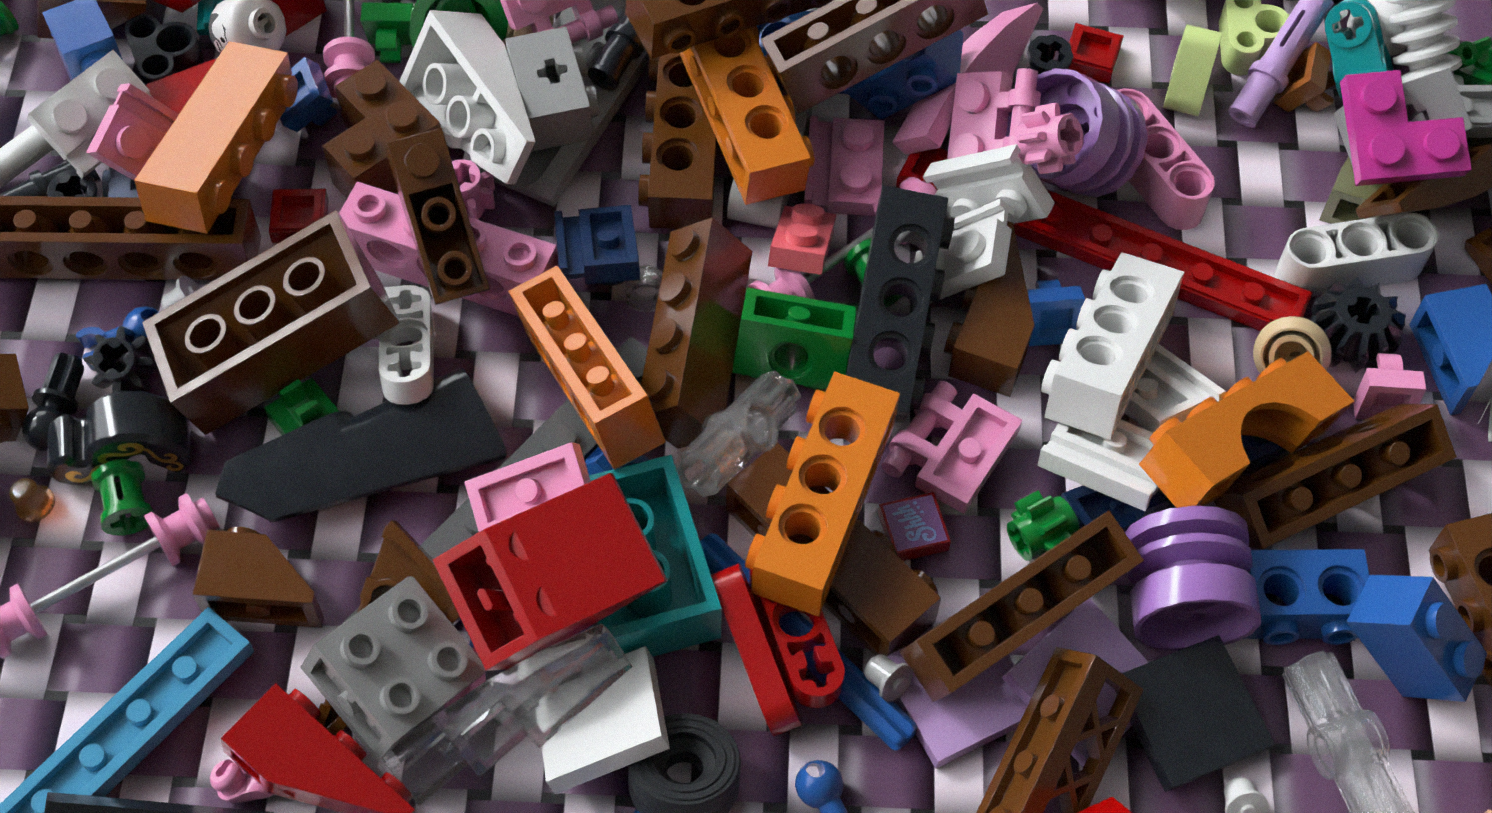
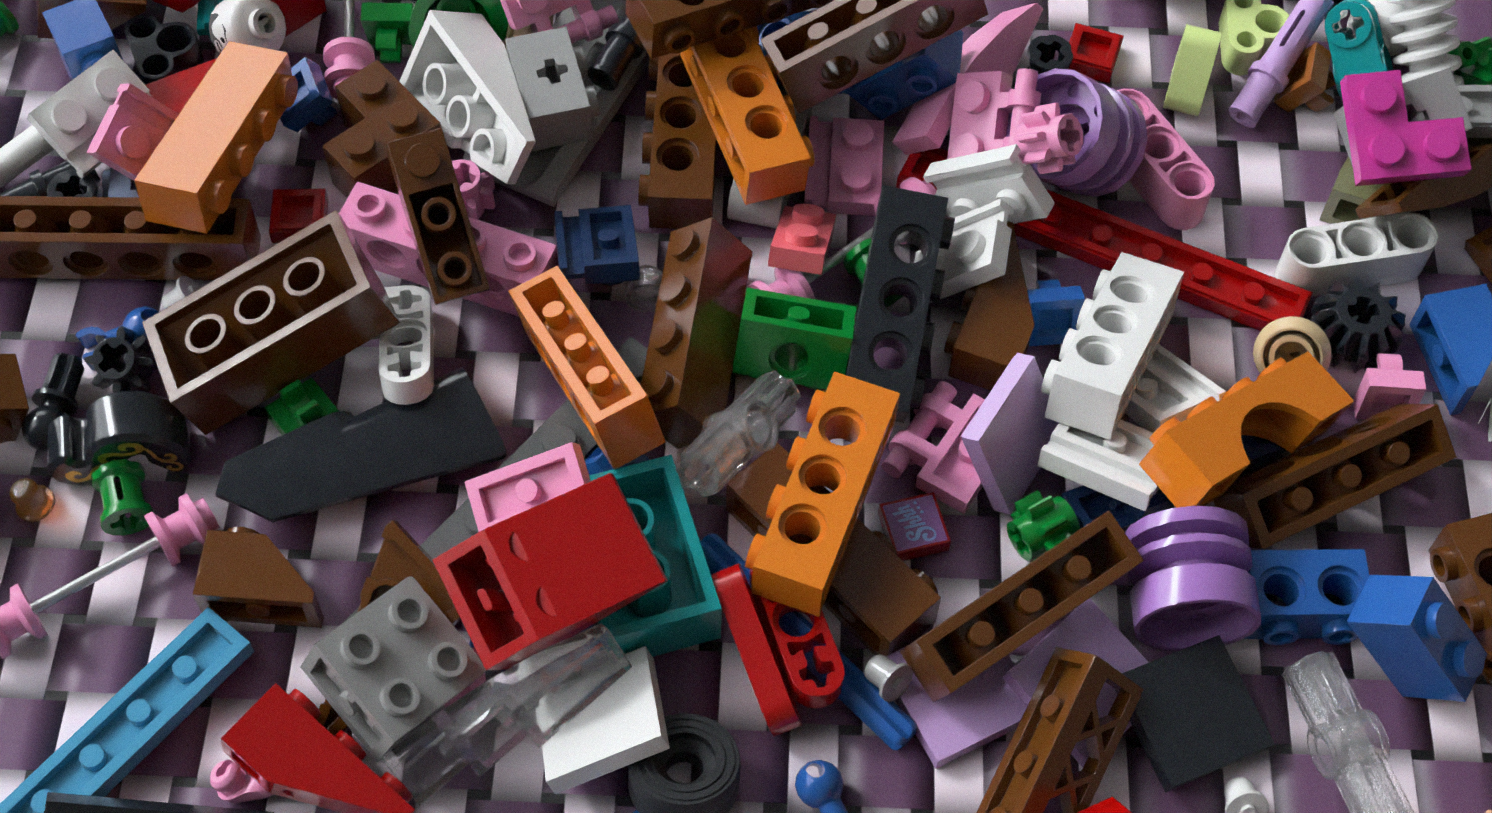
none -> lavender tile [961,353,1059,515]

